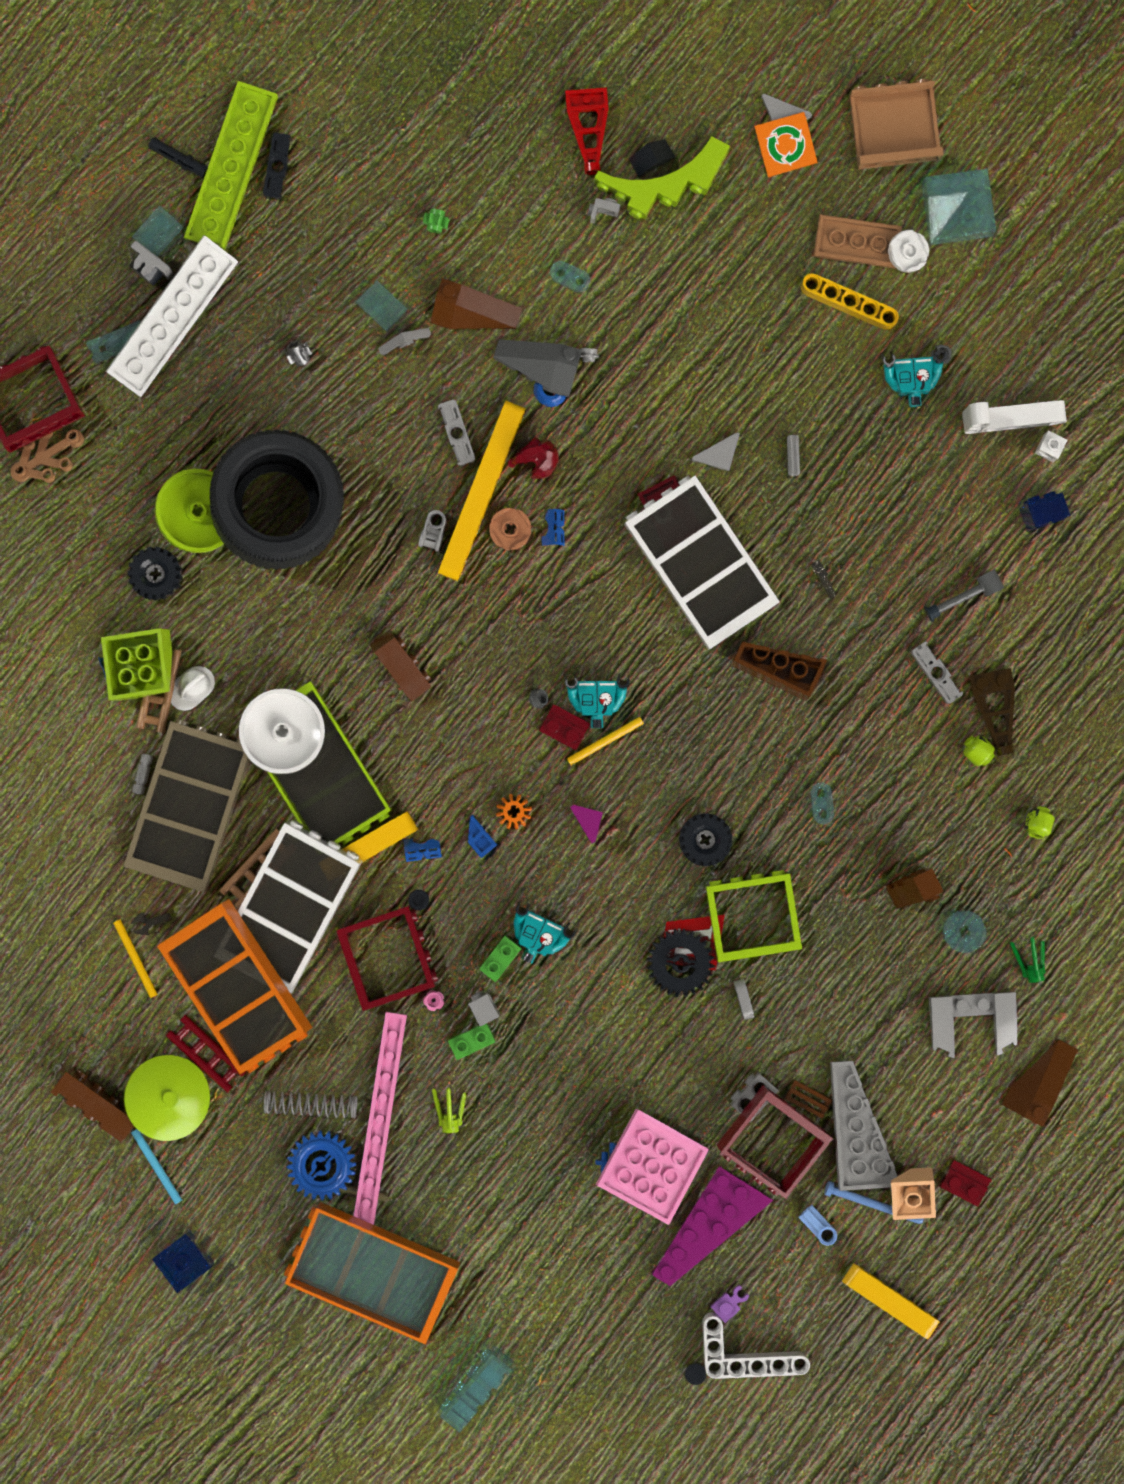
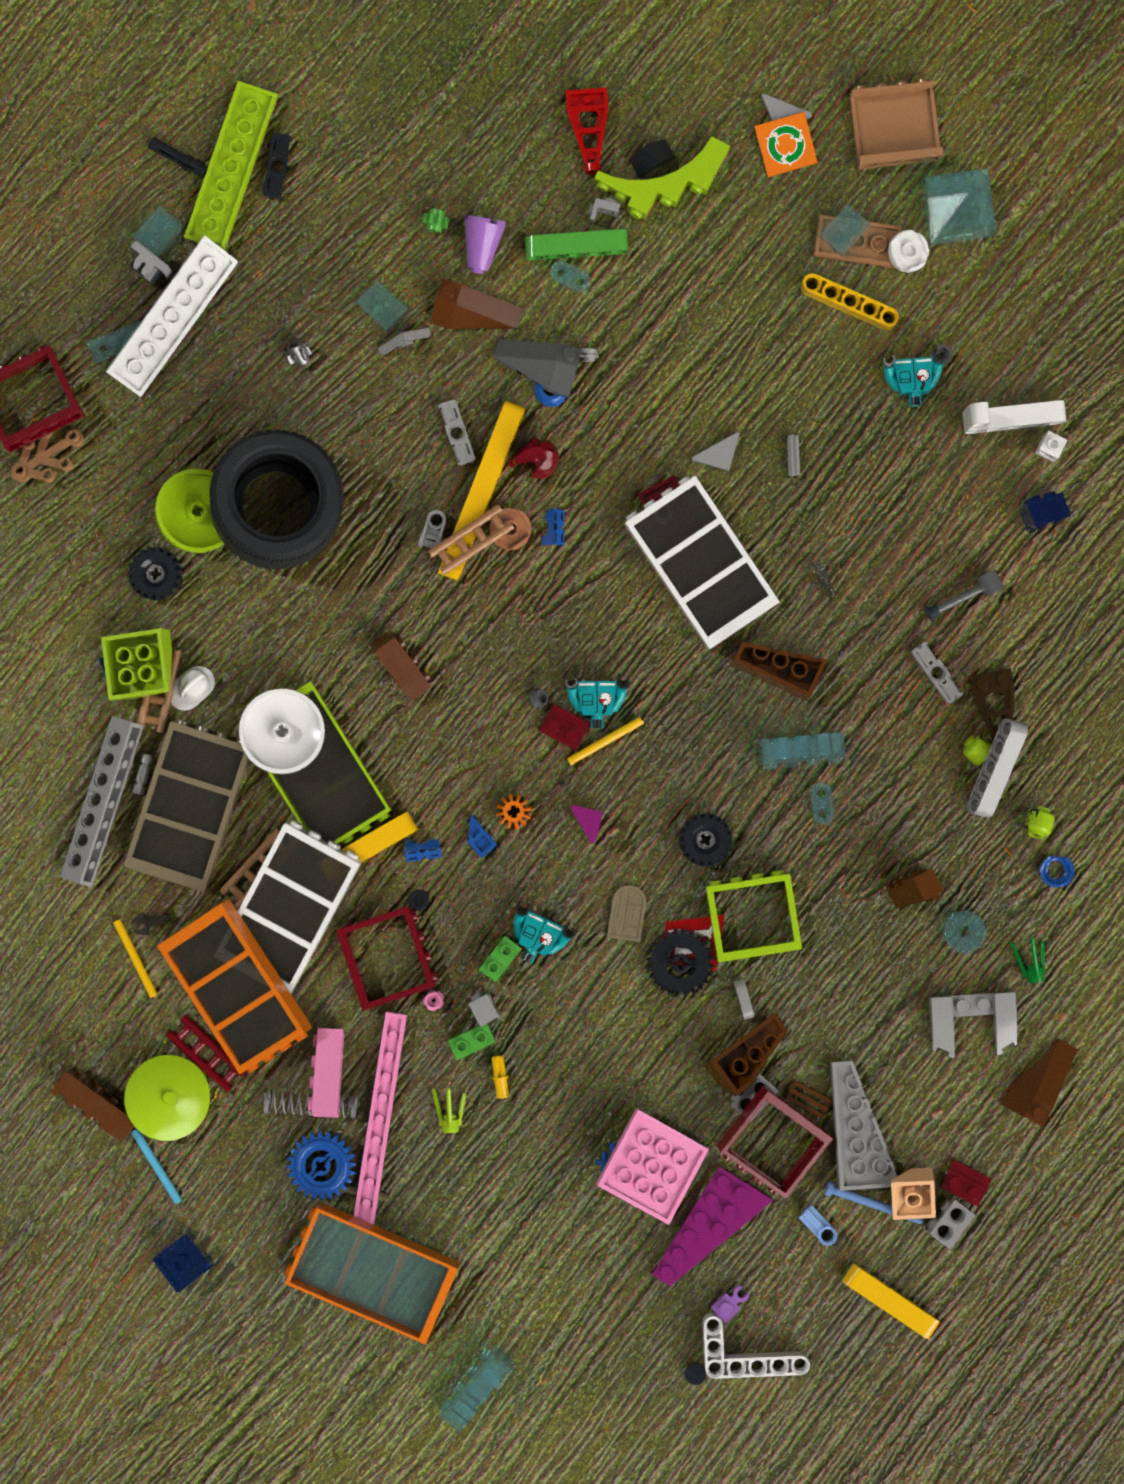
none -> light grey brick [60,716,144,887]
none -> bright pink brick [308,1028,345,1118]
none -> medium nougat bar [428,504,515,575]
none -> medium lavender cone [464,215,506,274]
none -> yellow axle [492,1055,509,1099]
none -> bright green beam [525,229,629,260]
none -> dark tan window [607,885,646,942]
none -> reddish brown wedge [704,1013,787,1096]
none -> clear light blue wedge [757,732,846,770]
none -> clear light blue plate [819,204,871,257]
none -> light grey brick [926,1197,975,1249]
none -> light grey beam [967,719,1028,818]
none -> blue piece [1039,856,1075,888]

